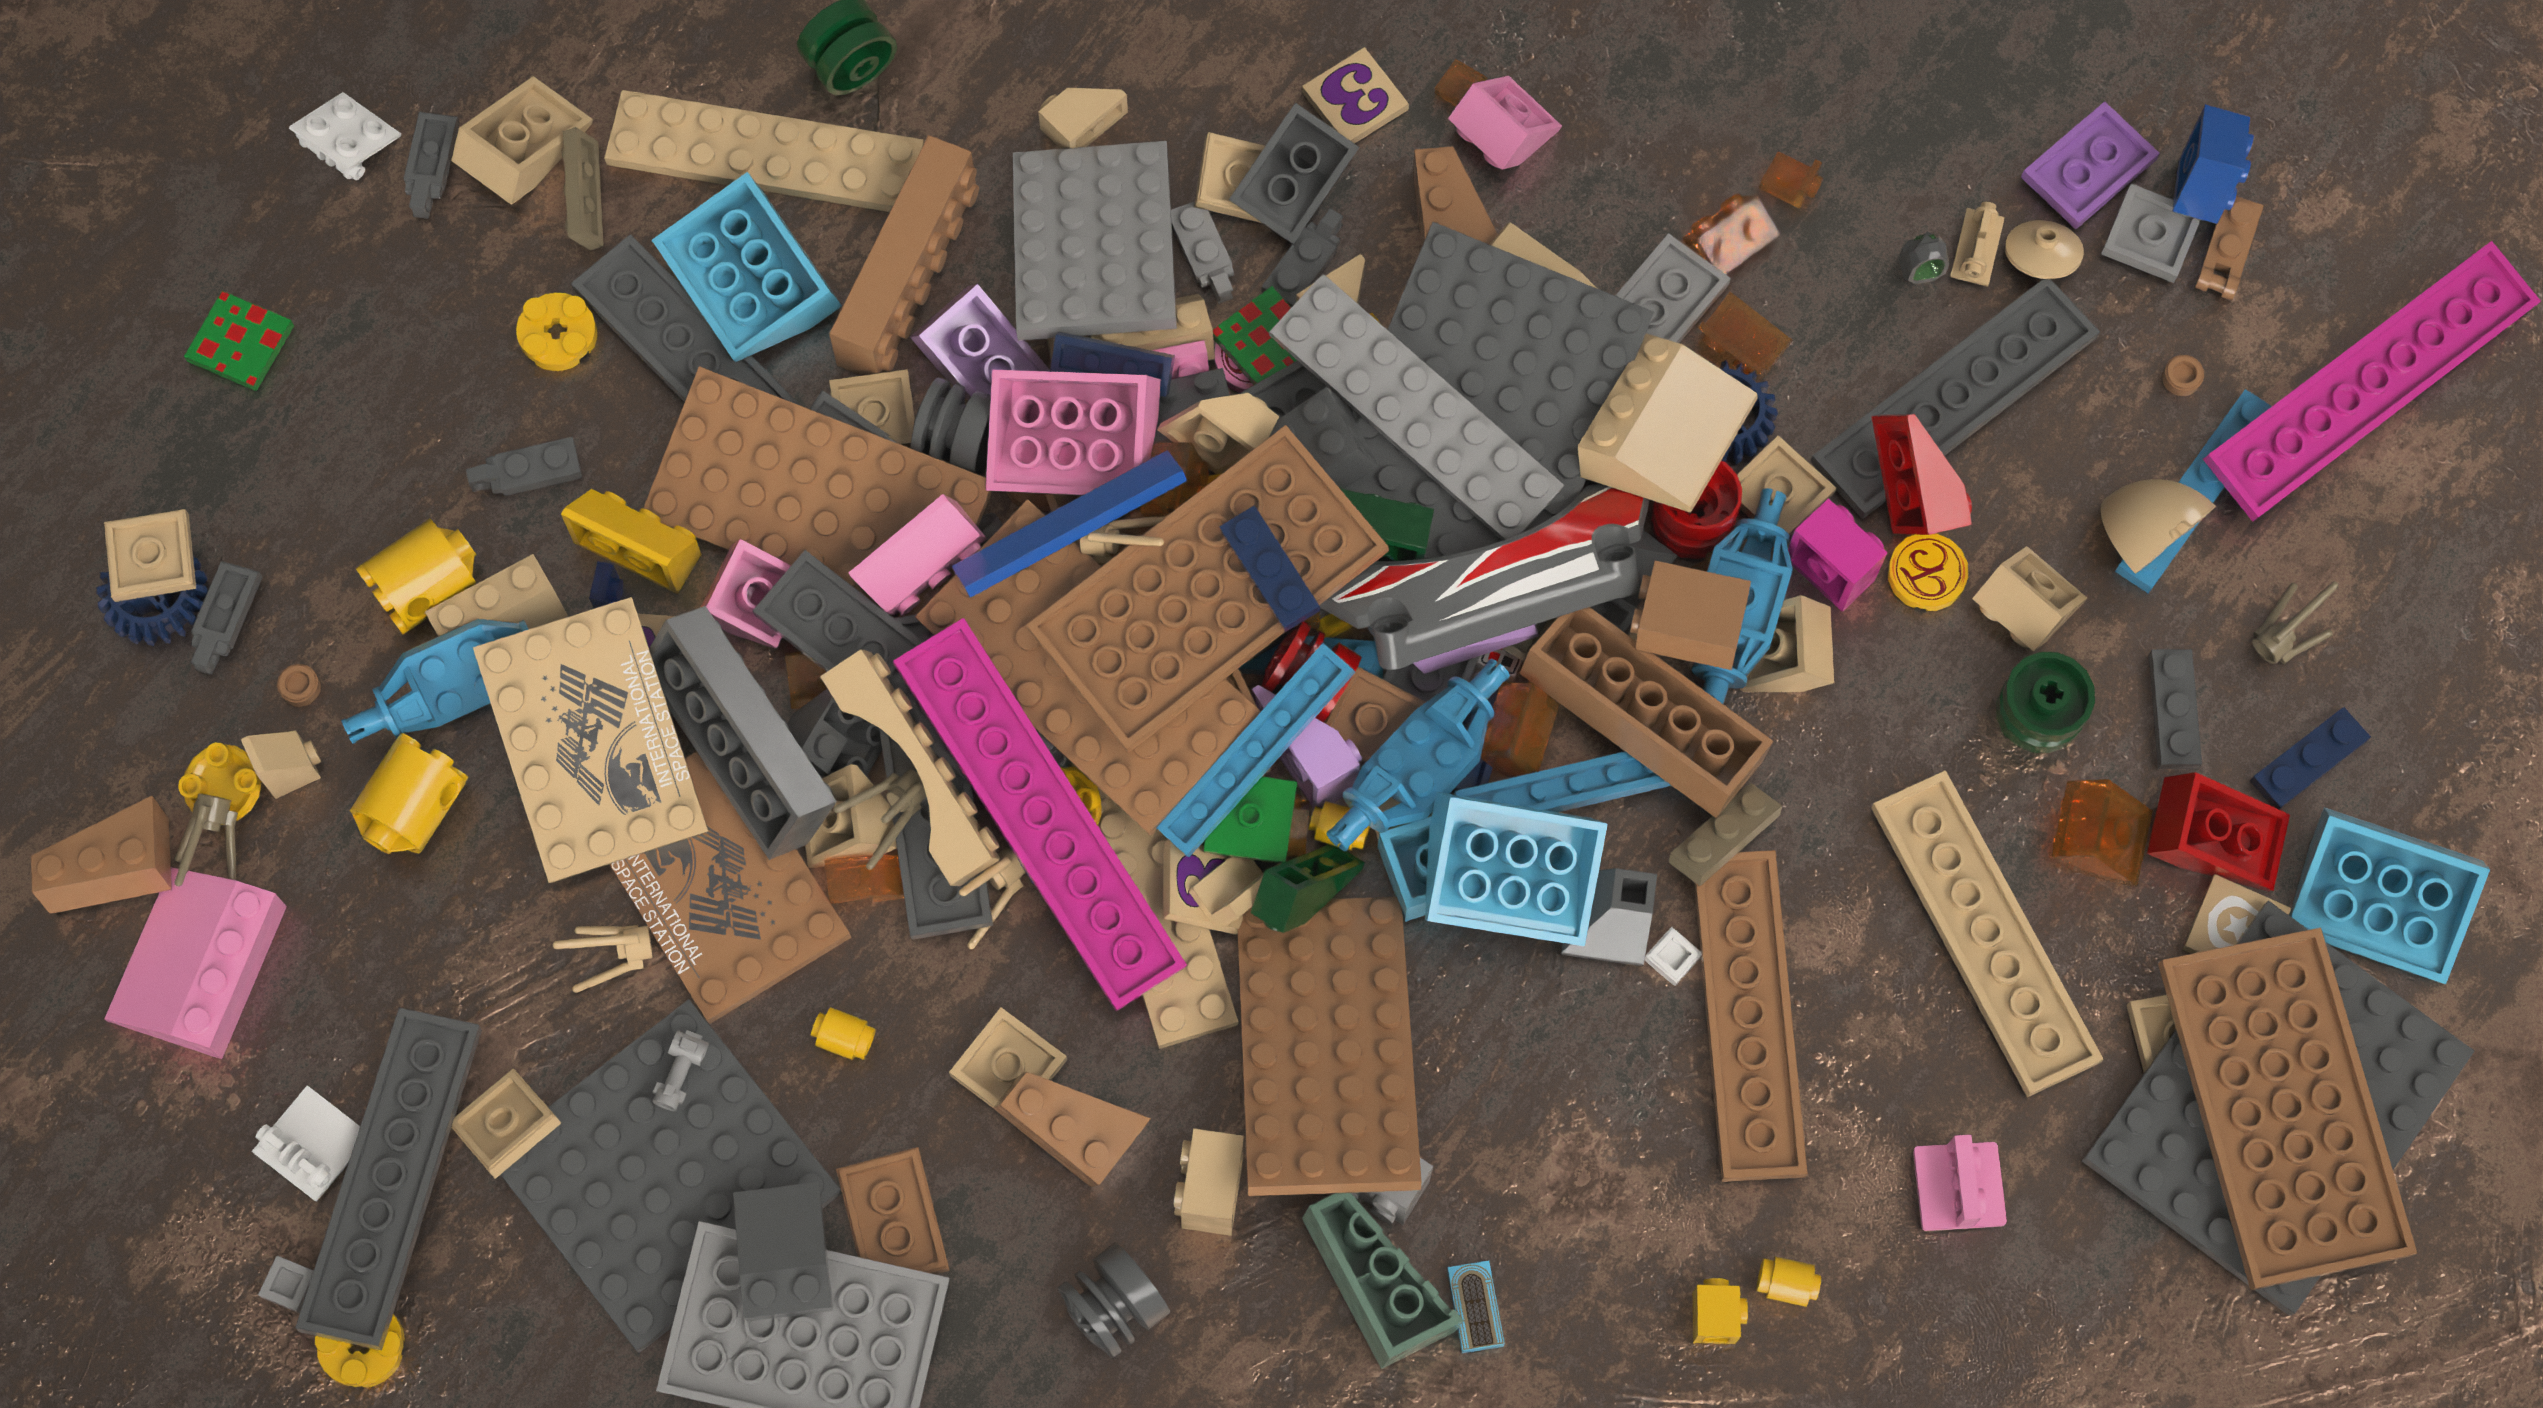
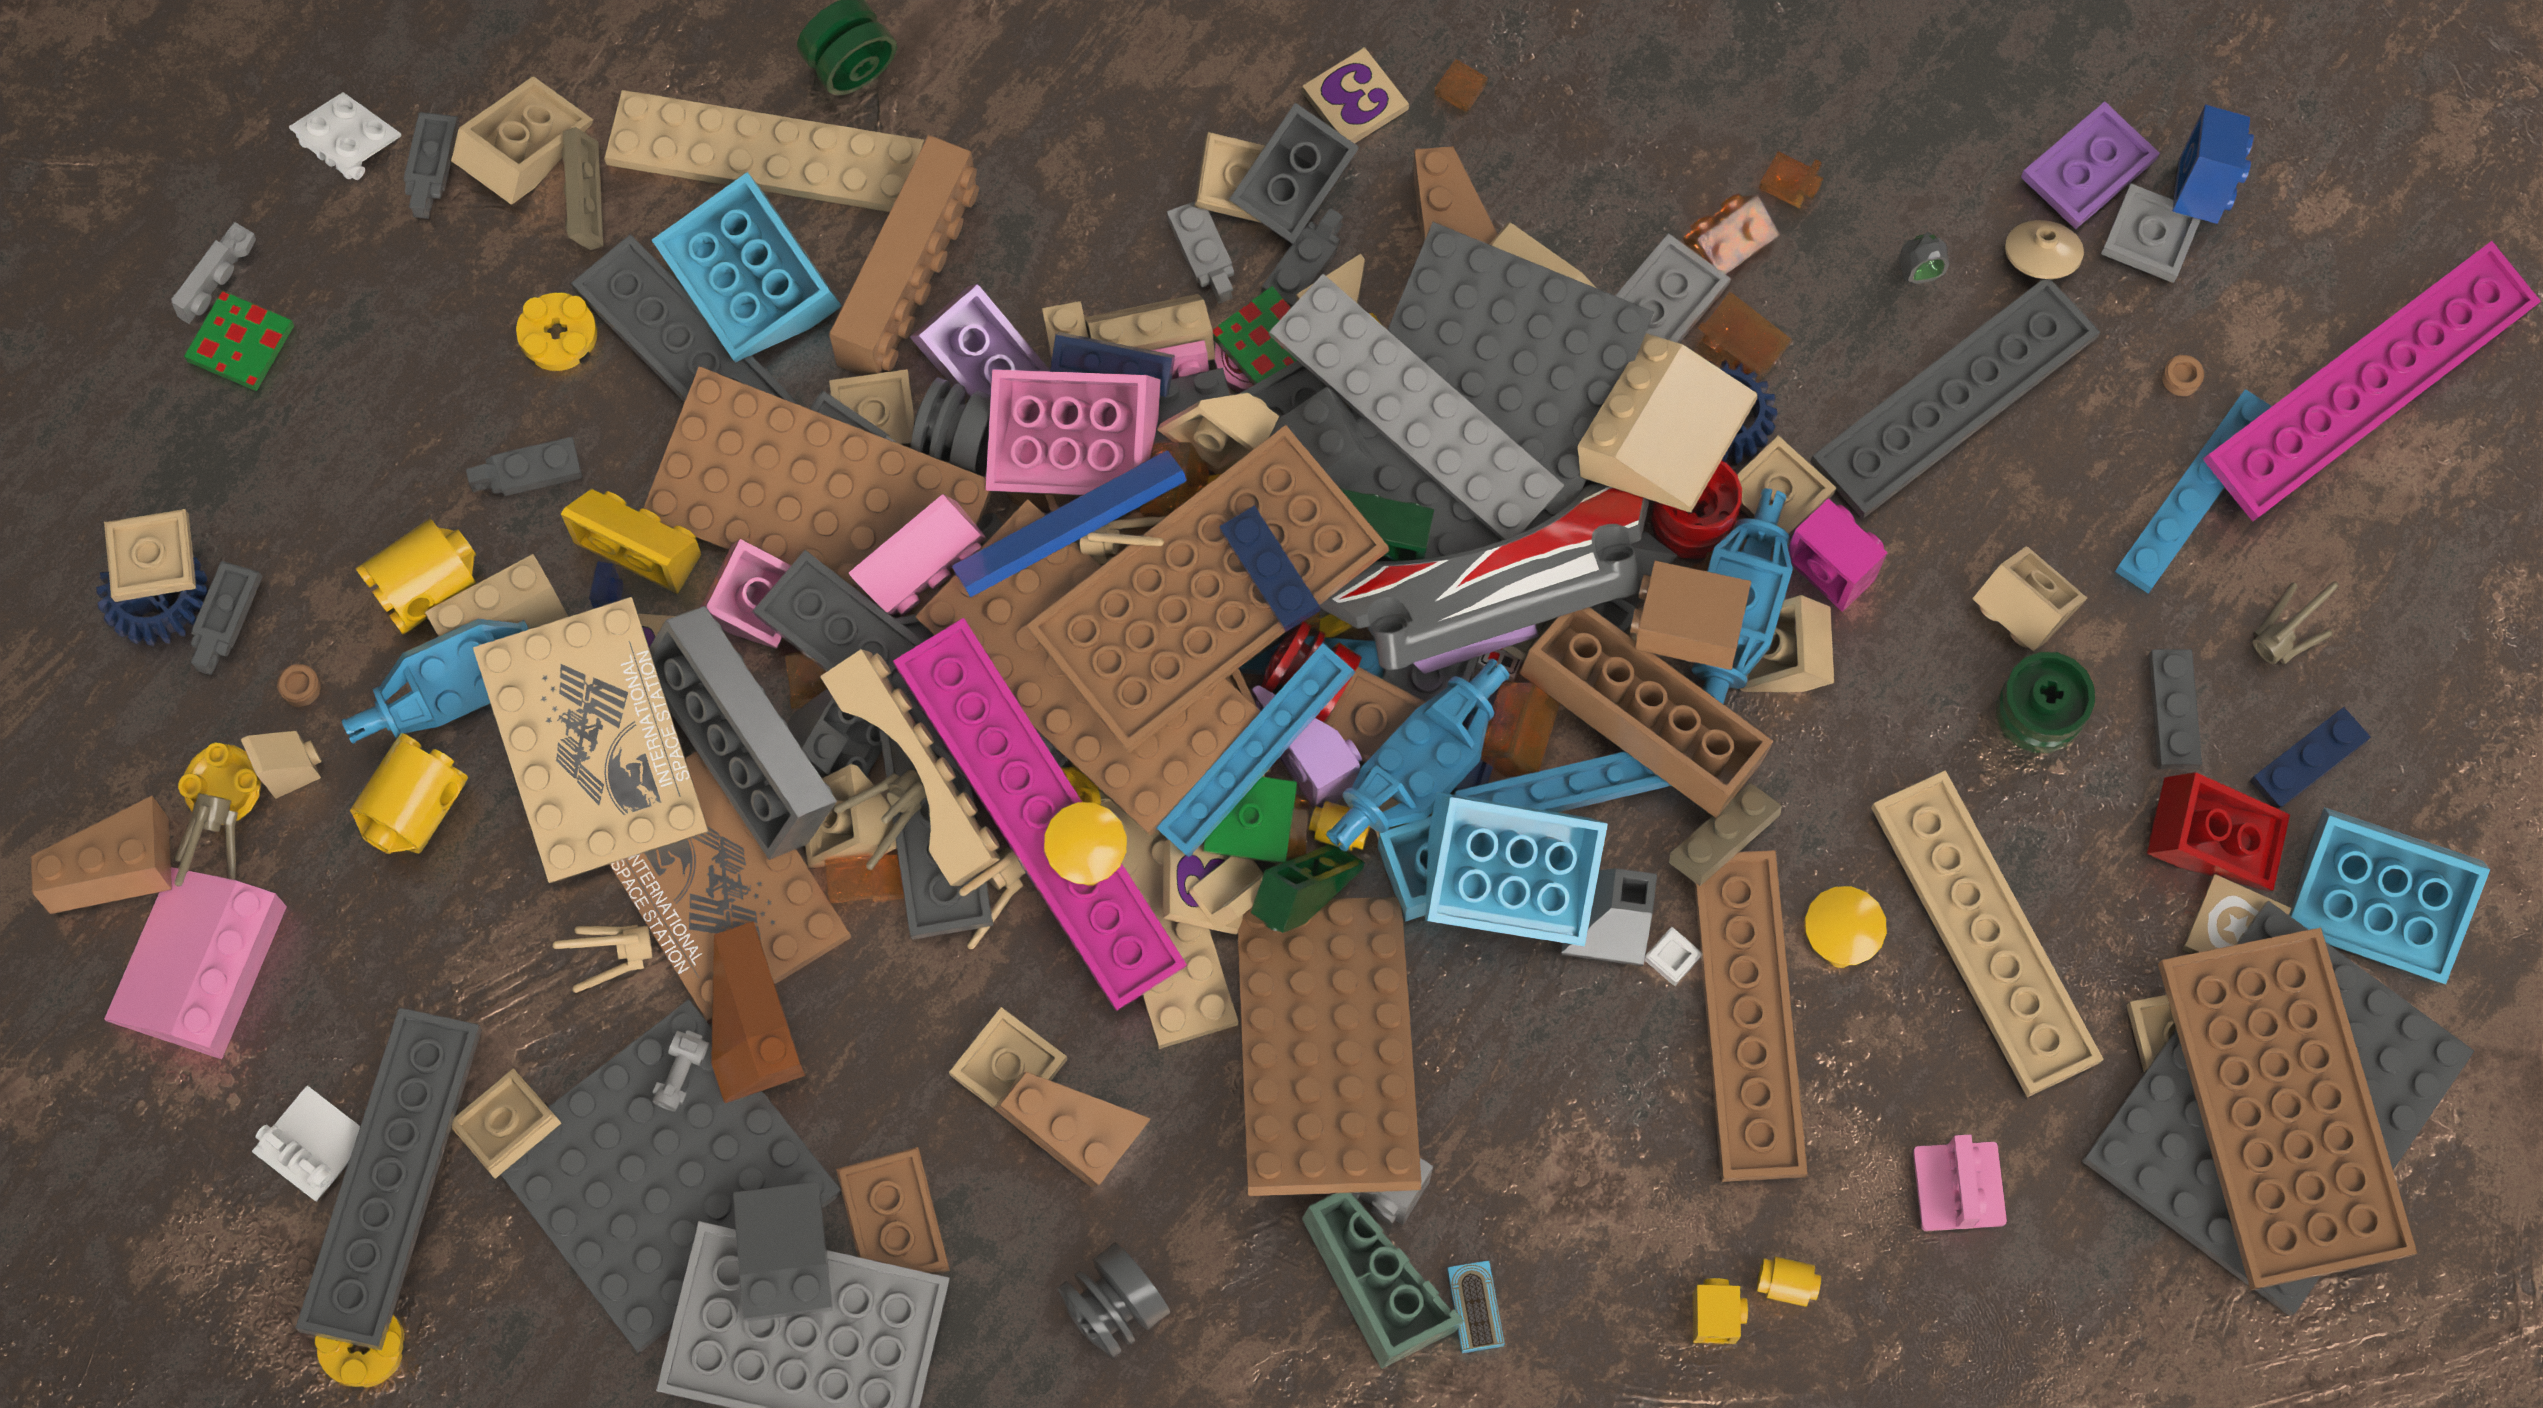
light grey plate [258,1256,314,1313] -> none
yellow brick [811,1007,876,1060] -> none
light grey plate [1013,141,1177,341] -> none
tan slope [1038,88,1128,149] -> none
tan brick [1174,1128,1244,1236] -> none
bright pink slope [1448,76,1562,170] -> none
red slope [1871,414,1972,535] -> none
yellow tile [1888,533,1969,611] -> none
tan hinge [1950,202,2005,287] -> none
clear orange slope [2051,779,2153,886] -> none
tan brick [2100,479,2216,574] -> none
medium nougat plate [2194,196,2264,300] -> none
none -> light grey hinge [171,222,256,324]
none -> dark orange wedge [711,921,805,1103]
none -> yellow dish [1044,802,1127,886]
none -> yellow dish [1803,886,1887,968]

